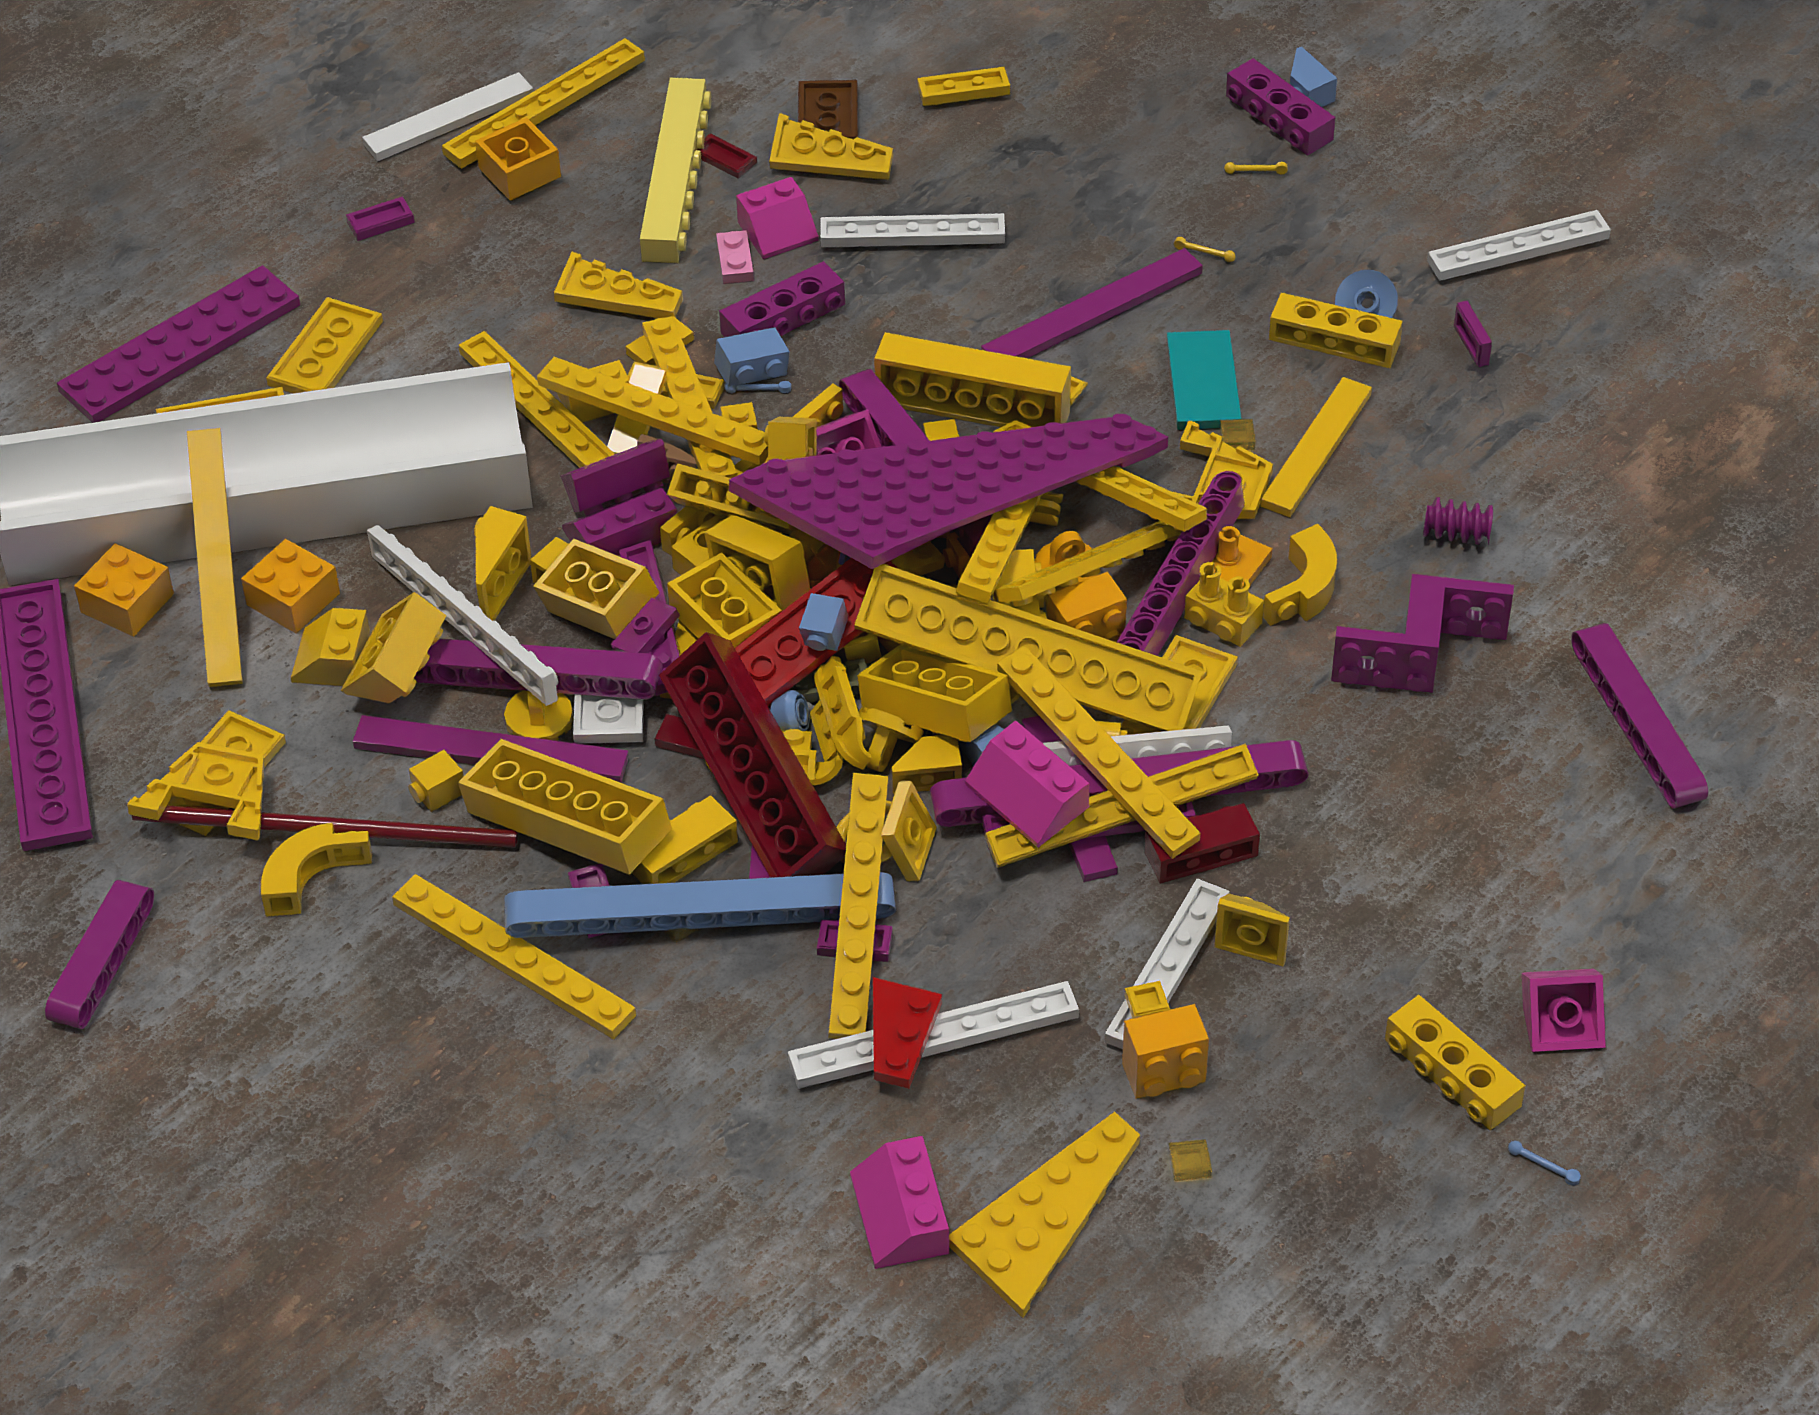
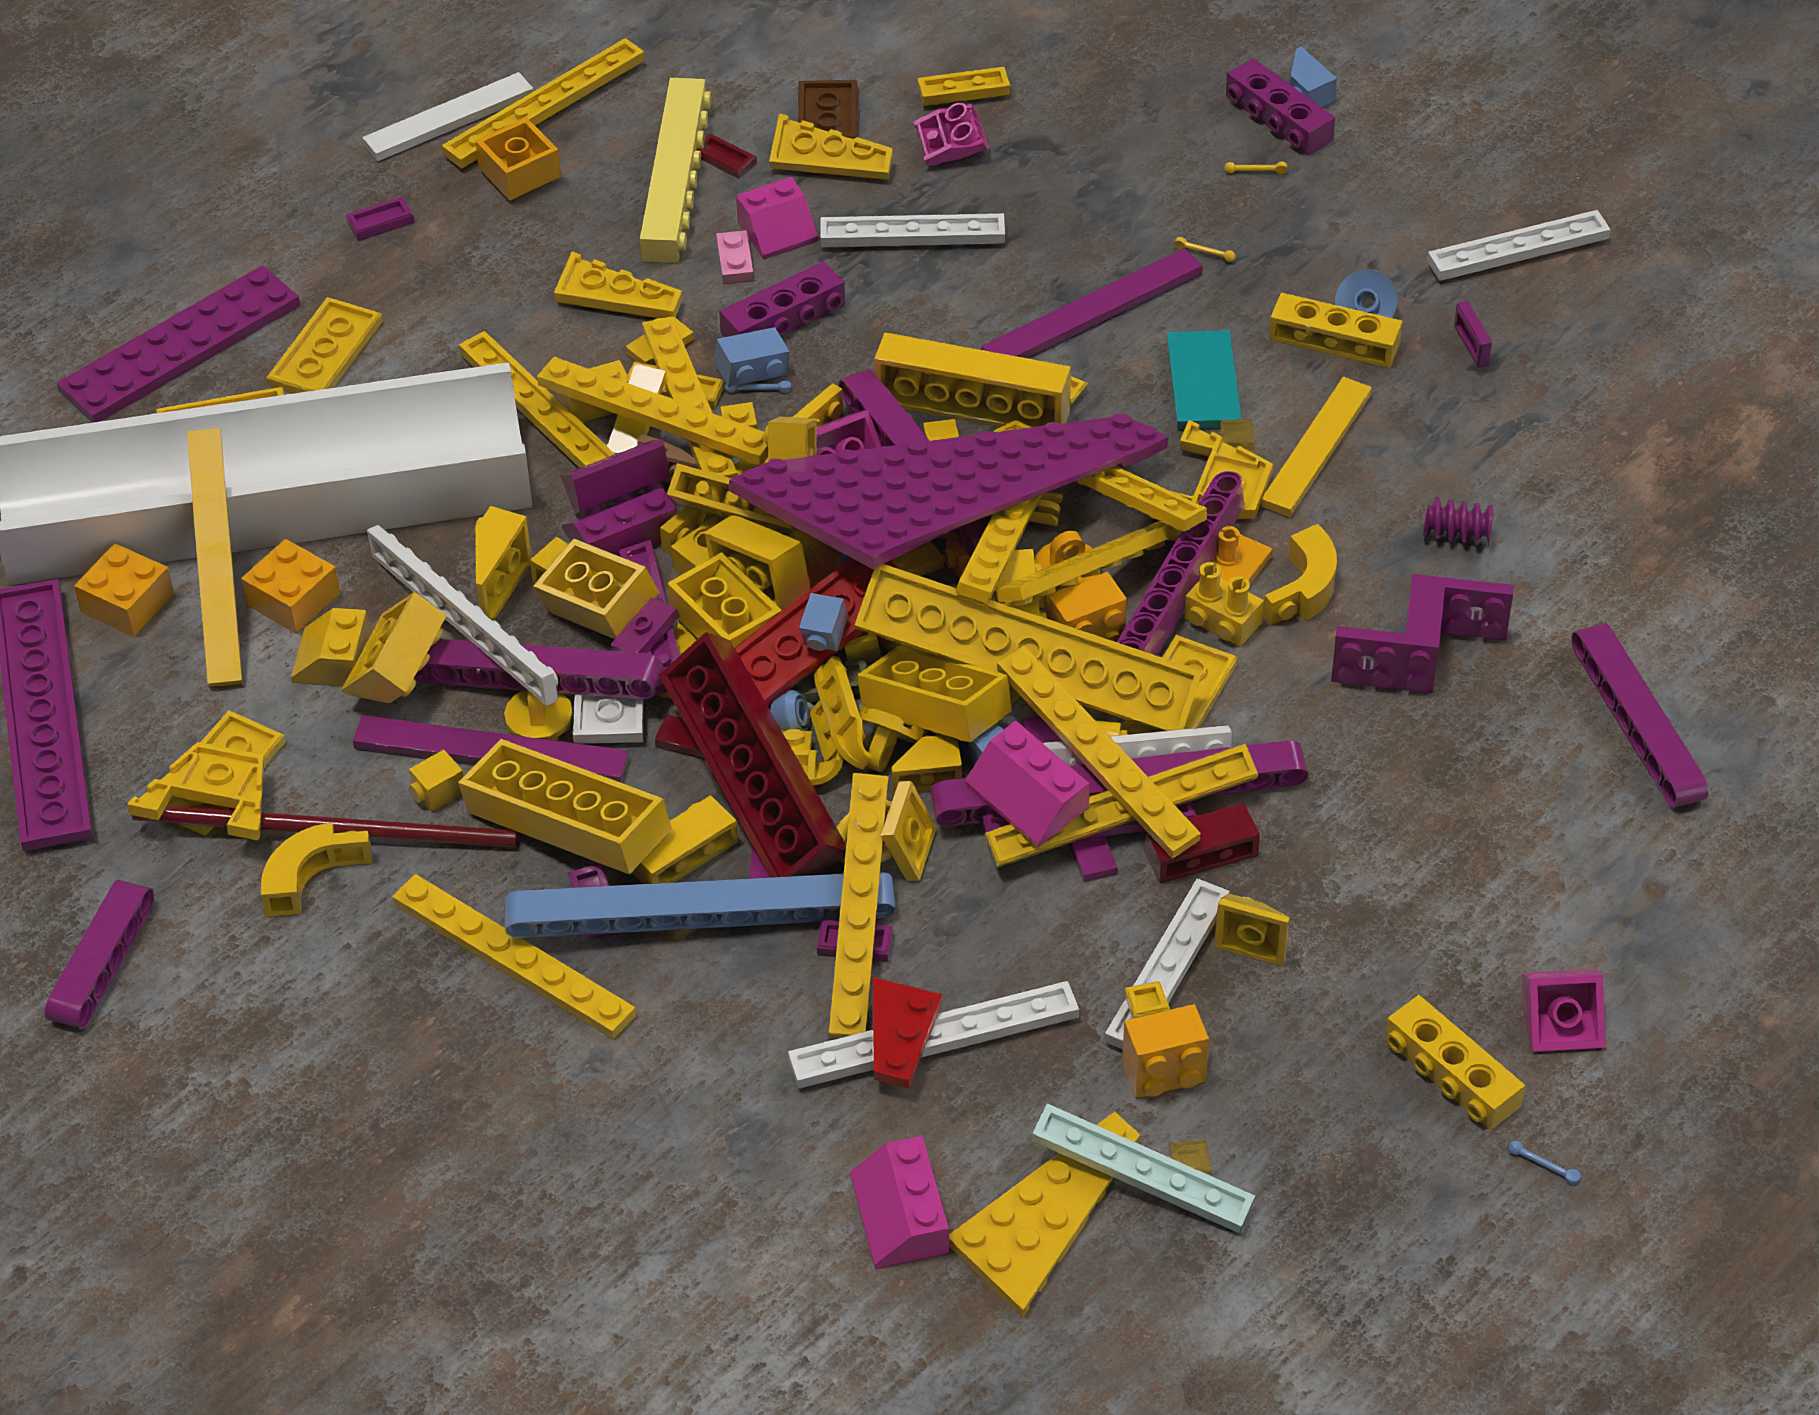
none -> dark pink slope [913,103,990,165]
none -> light aqua plate [1031,1104,1255,1233]

